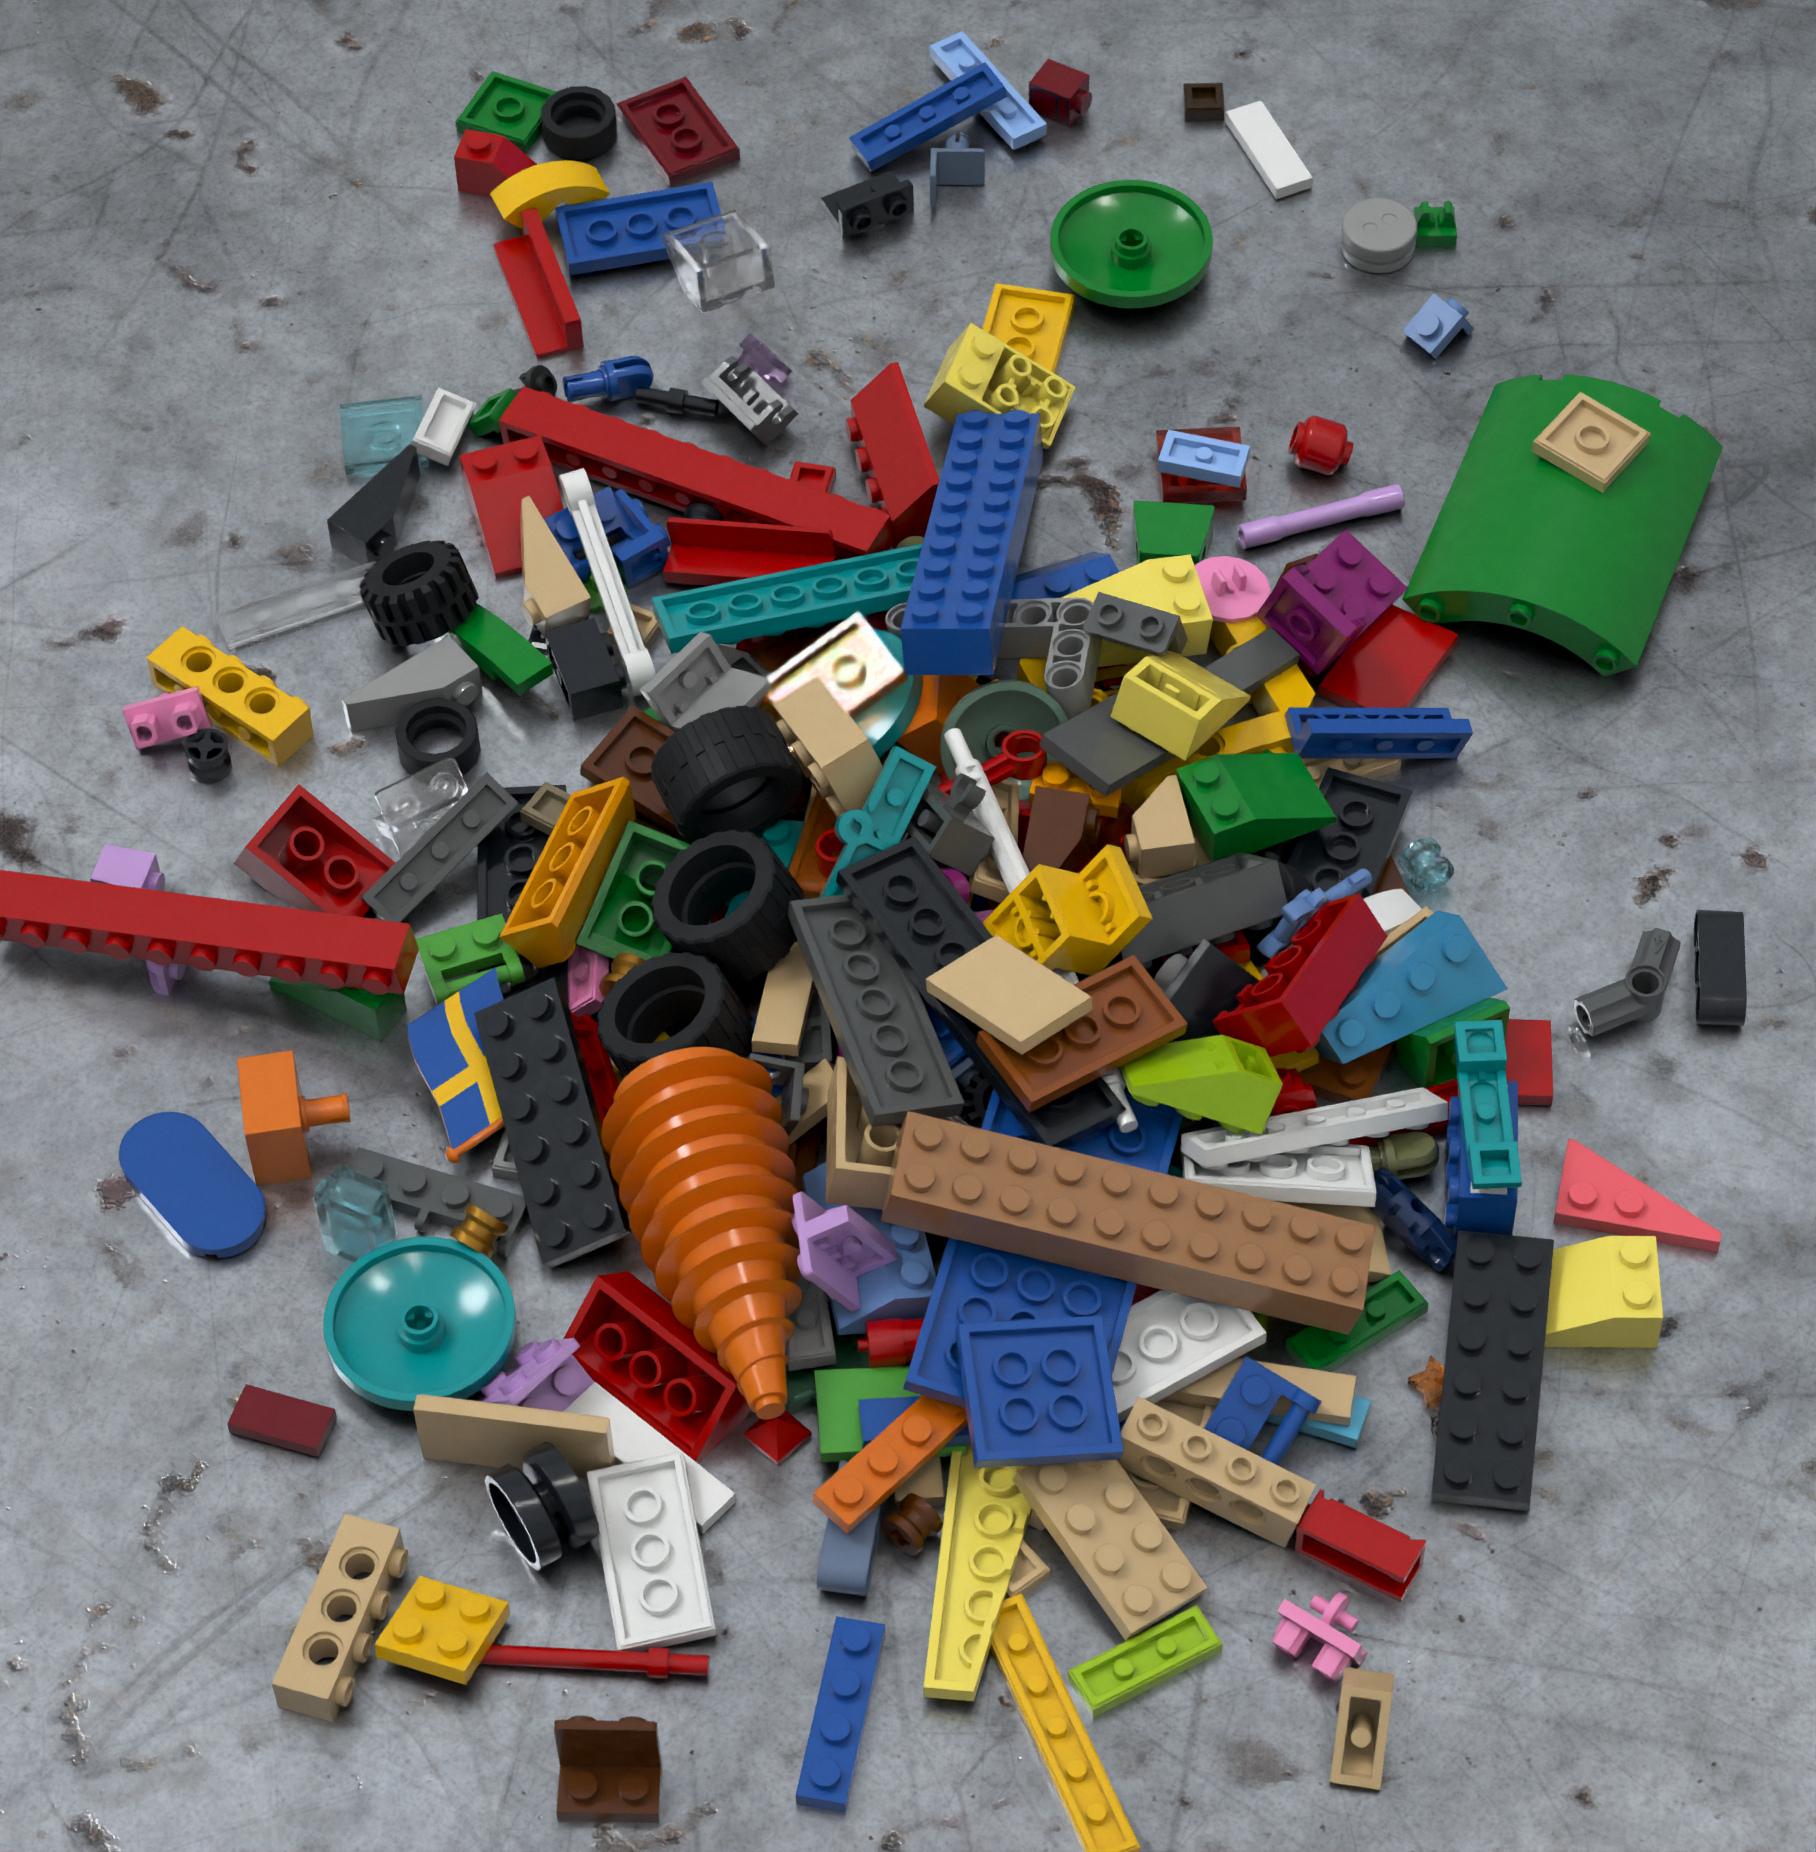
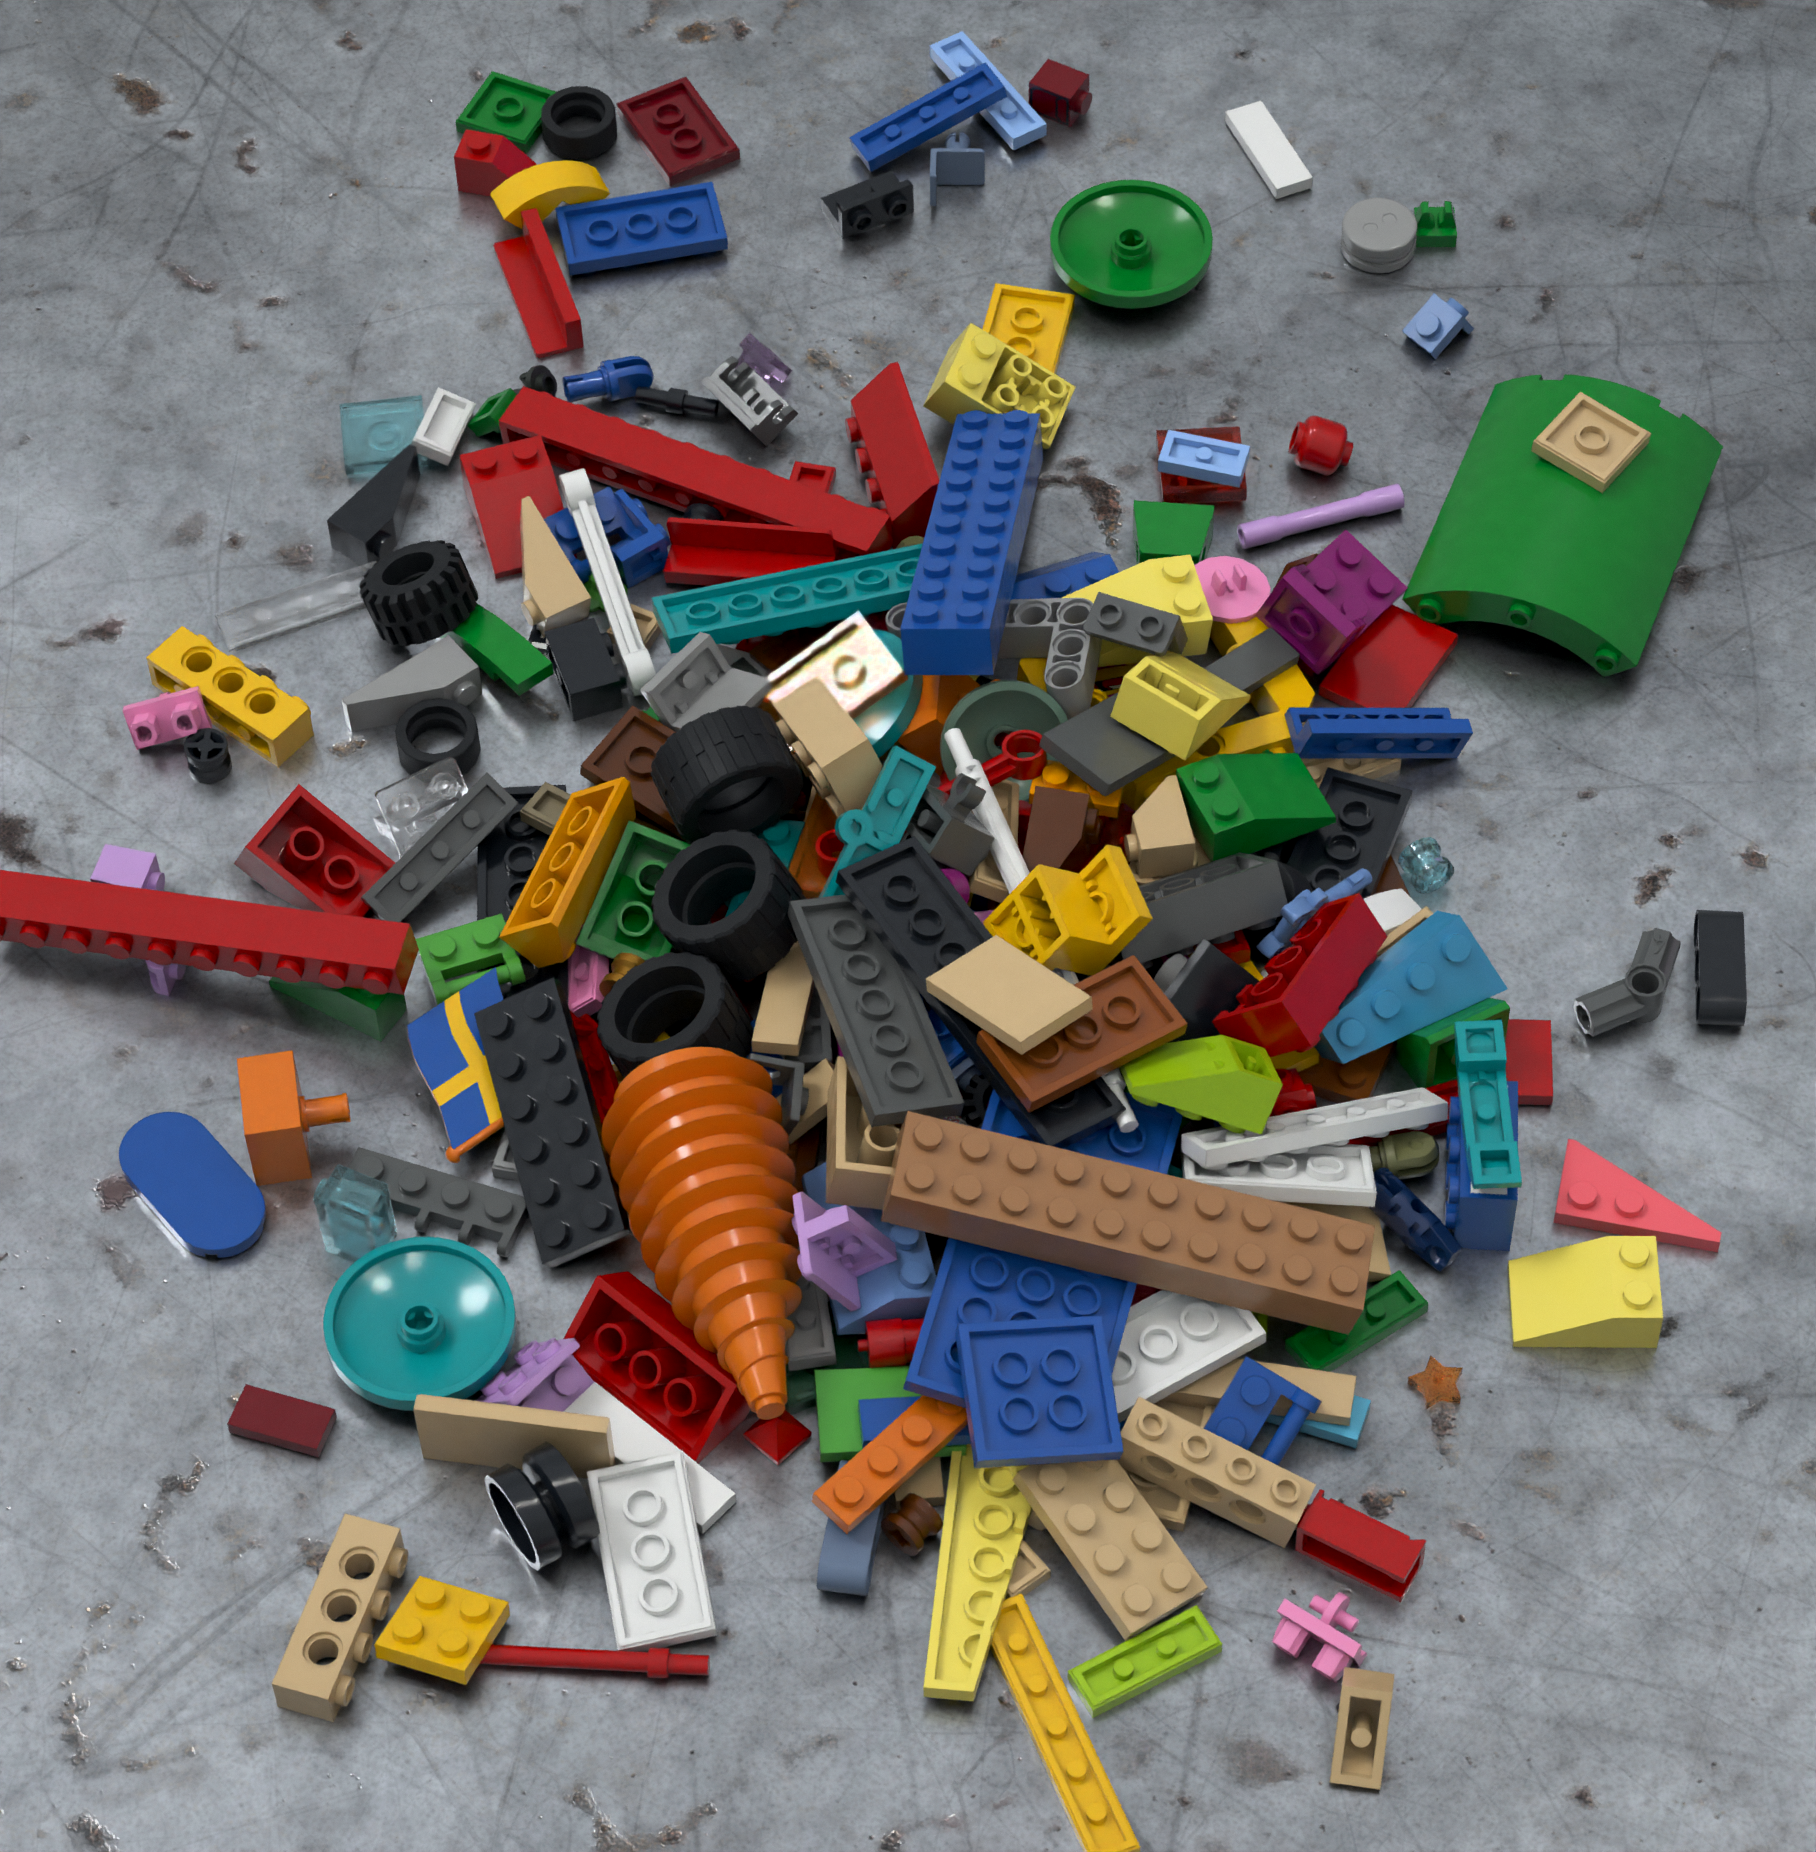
pearl gold wheel [450,1203,509,1259] -> none
reddish brown bracket [554,1716,663,1823] -> none
clear slope [662,209,775,313] -> none
blue plate [796,1616,886,1813] -> none
dark brown tile [1183,83,1225,121] -> none
black plate [1431,1230,1554,1511] -> none

